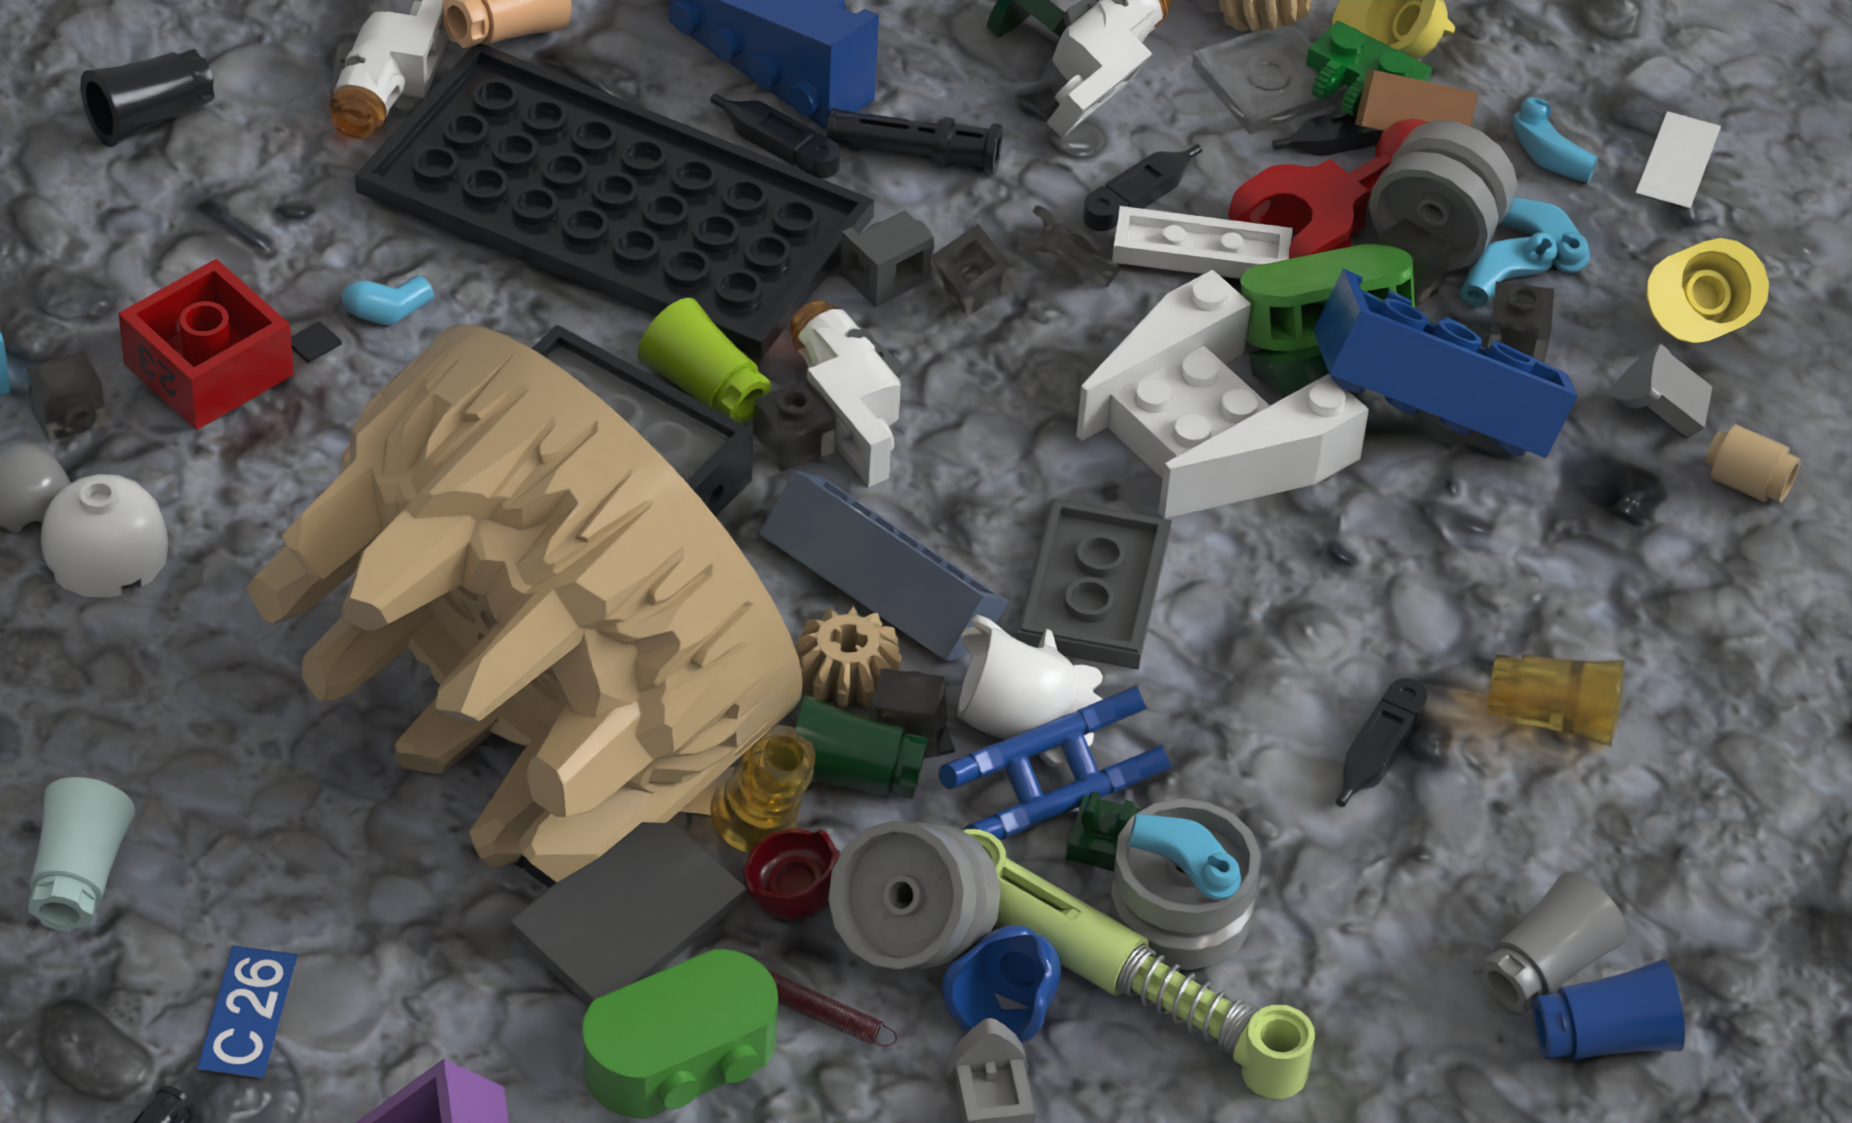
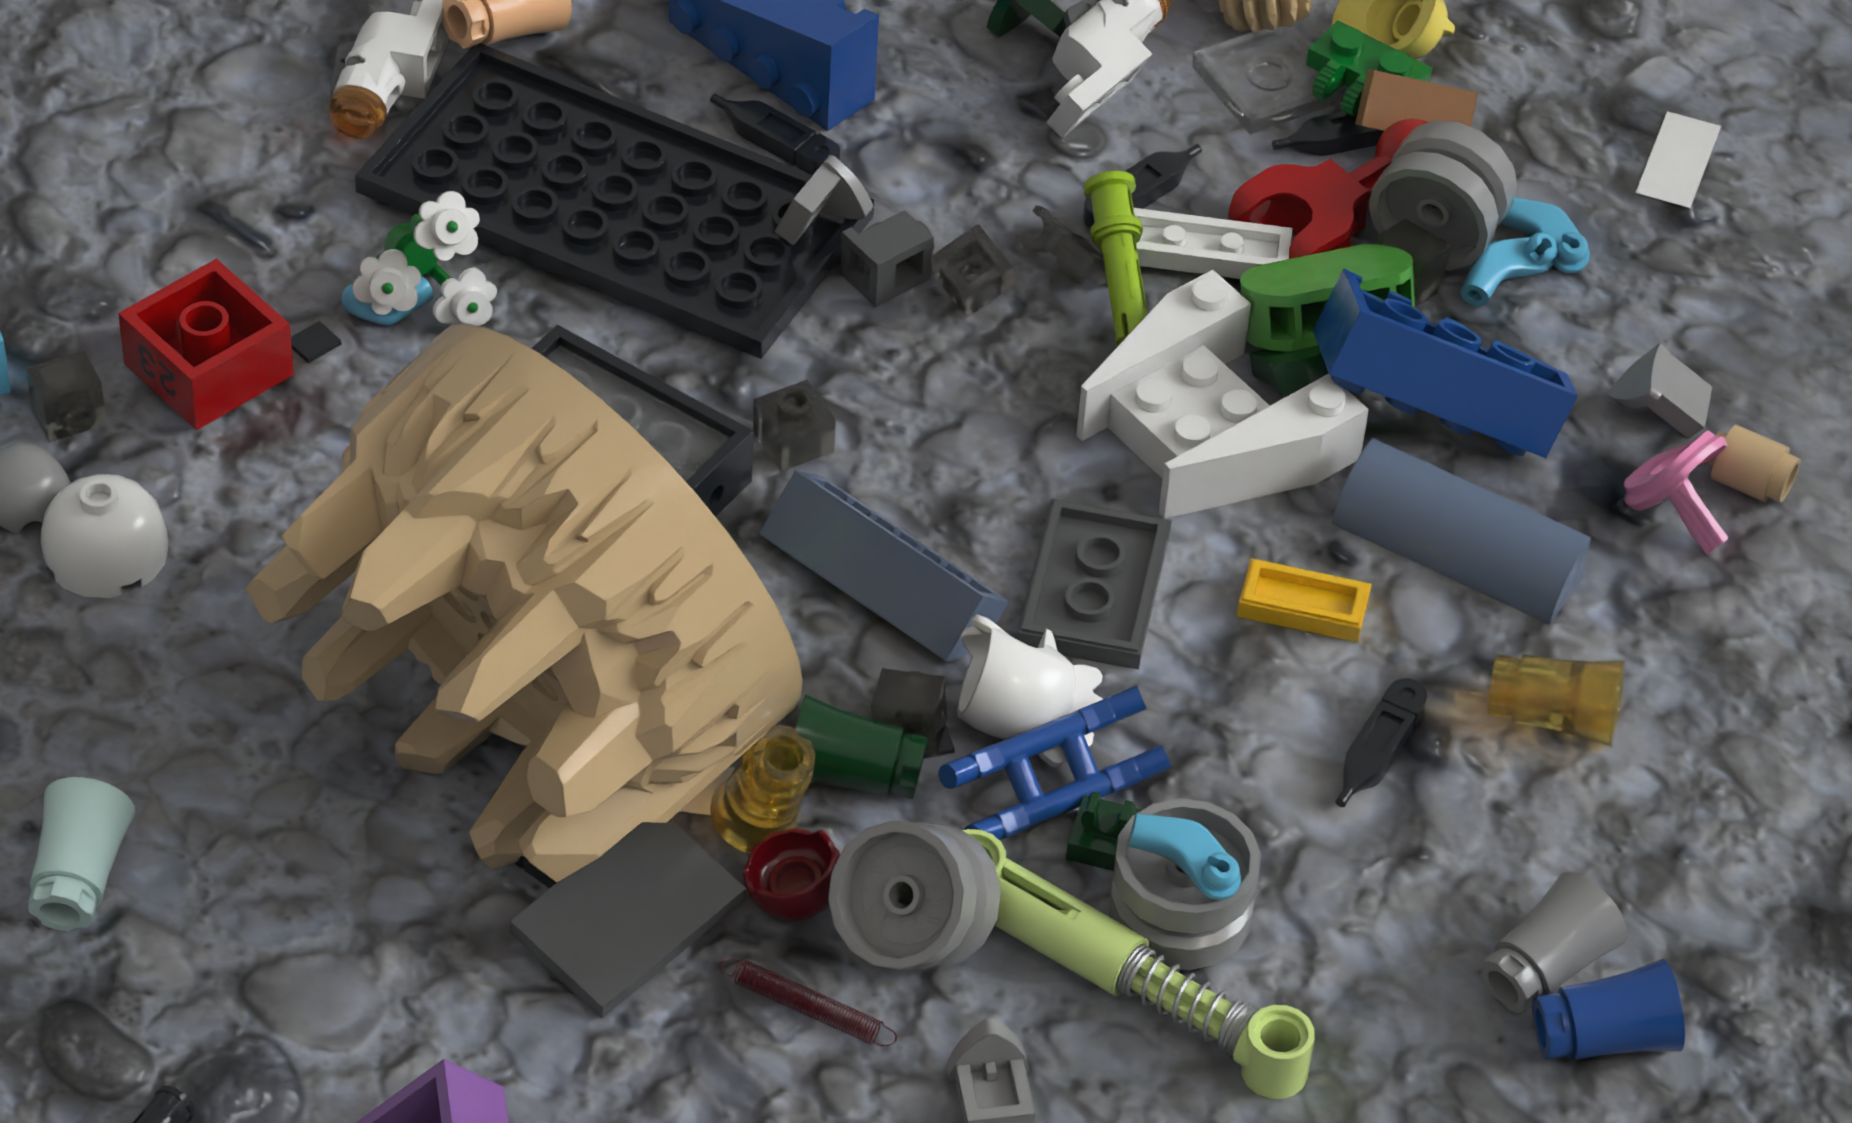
black plant [80,49,215,147] -> none
blue sticker [197,945,298,1078] -> none
bright green brick [583,949,778,1118] -> none
lime plant [637,298,771,425] -> none
white plate [789,300,902,487] -> none
tan gear [794,605,902,711] -> none
black pin [826,108,1003,175] -> none
blue hair [941,925,1061,1044] -> none
clear smoke plate [1487,281,1554,363] -> none
medium azure arm [1512,97,1598,183] -> none
light yellow piece [1646,238,1769,344] -> none
none -> white plant [353,191,497,326]
none -> light grey tile [775,155,873,245]
none -> lime pin [1083,171,1148,347]
none -> yellow tile [1237,558,1372,643]
none -> sand blue brick [1332,438,1591,625]
none -> bright pink piece [1624,430,1728,555]

